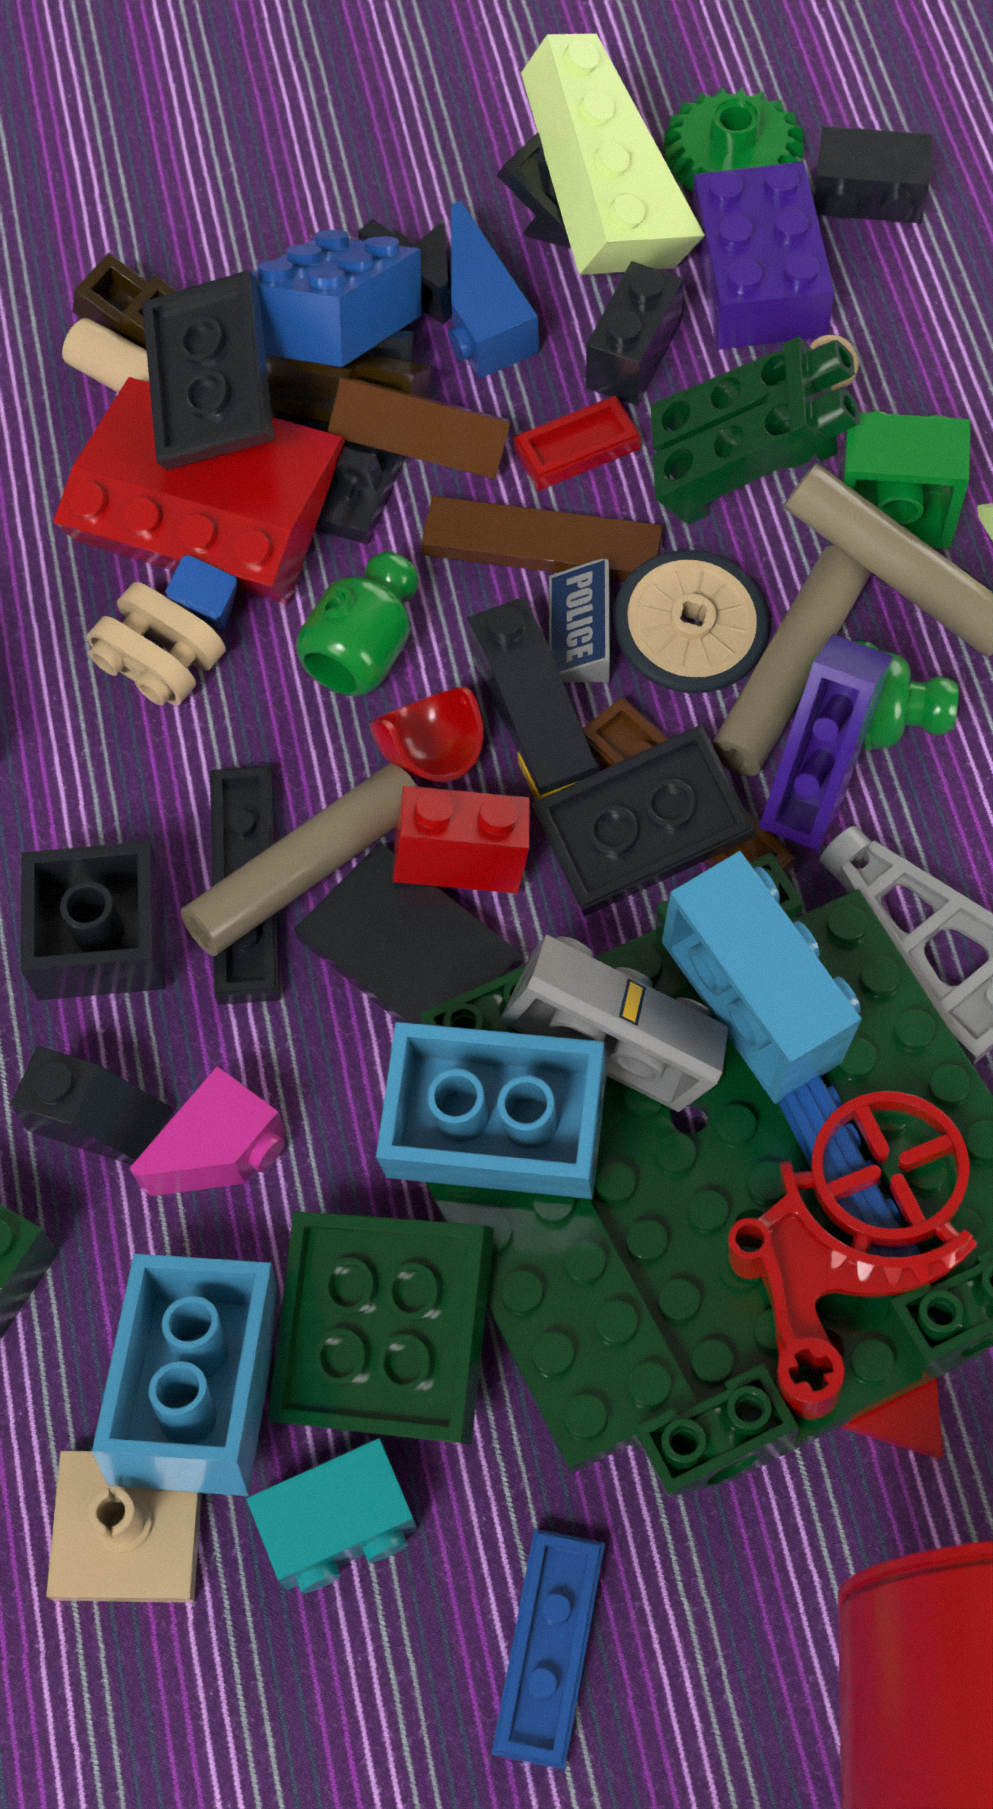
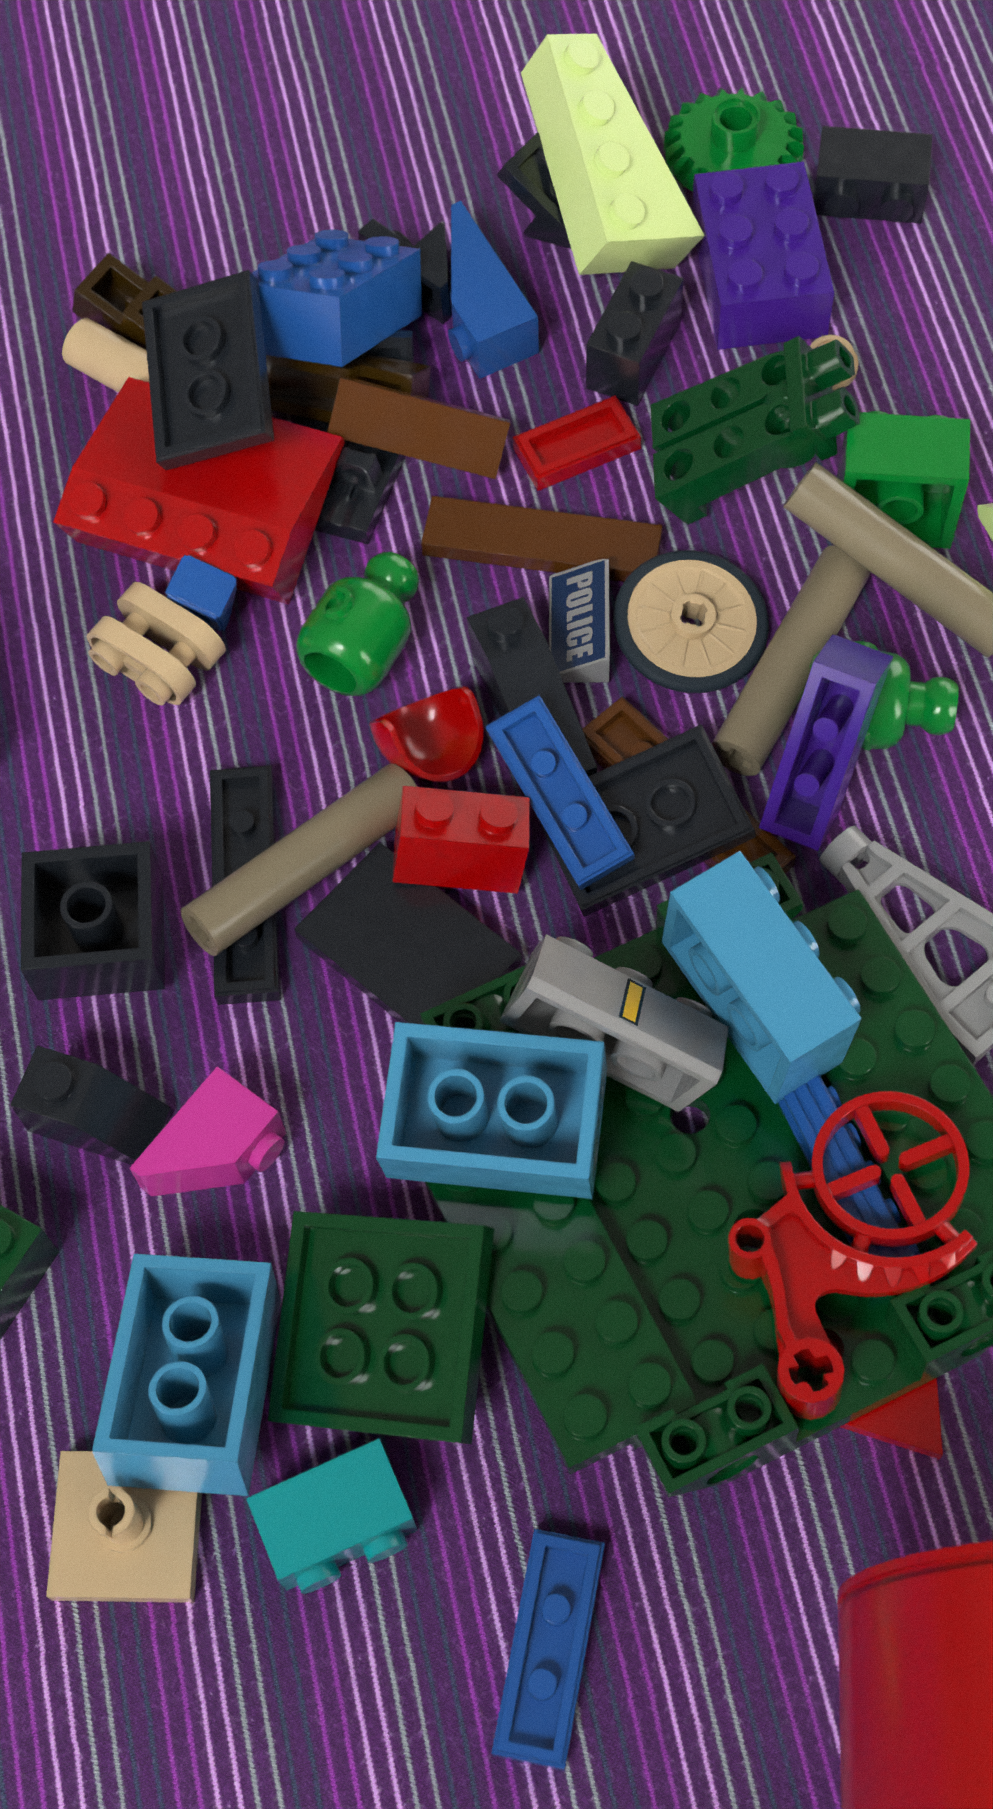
none -> blue tile [485,695,635,890]

